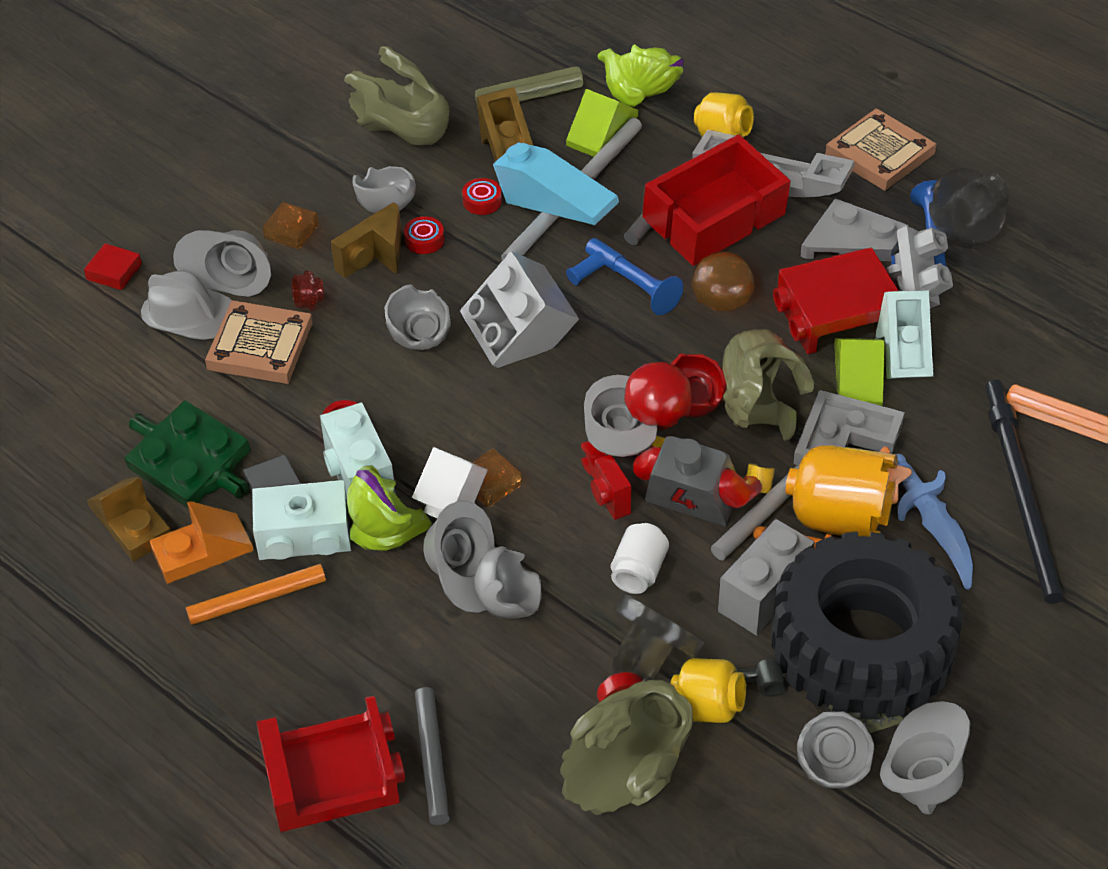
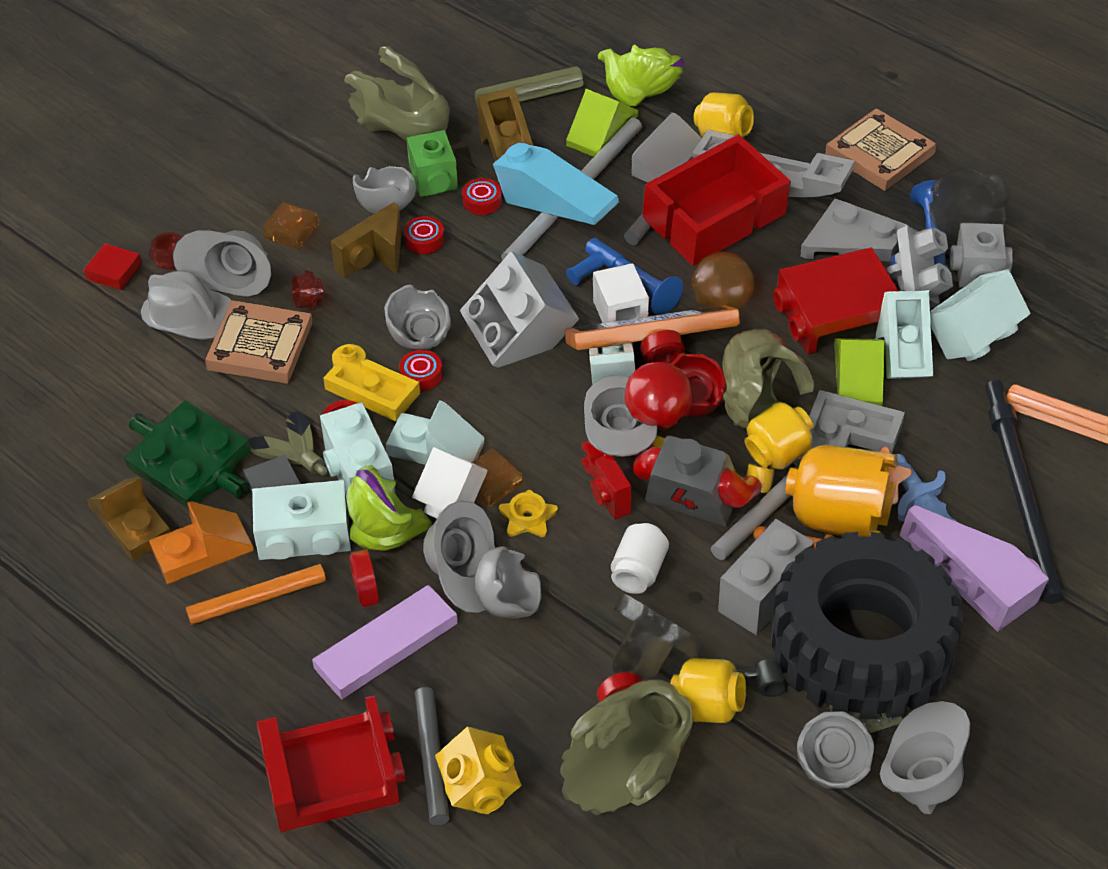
none -> clear red plate [149,232,182,269]
none -> olive piece [248,412,327,476]
none -> lavender tile [312,585,458,700]
none -> yellow hinge [323,344,420,422]
none -> red tile [349,549,379,607]
none -> light aqua slope [386,401,484,465]
none -> red tile [399,350,443,391]
none -> bright green brick [406,130,458,197]
none -> yellow brick [435,726,521,814]
none -> yellow plate [499,490,558,537]
none -> orange tile [564,305,740,350]
none -> light aqua slope [589,342,635,384]
none -> white brick [593,263,649,323]
none -> light grey slope [632,112,702,182]
none -> red tile [640,330,685,364]
none -> yellow head [744,403,814,469]
none -> lavender slope [900,505,1049,632]
none -> light aqua brick [930,269,1031,361]
none -> light grey brick [950,223,1012,288]

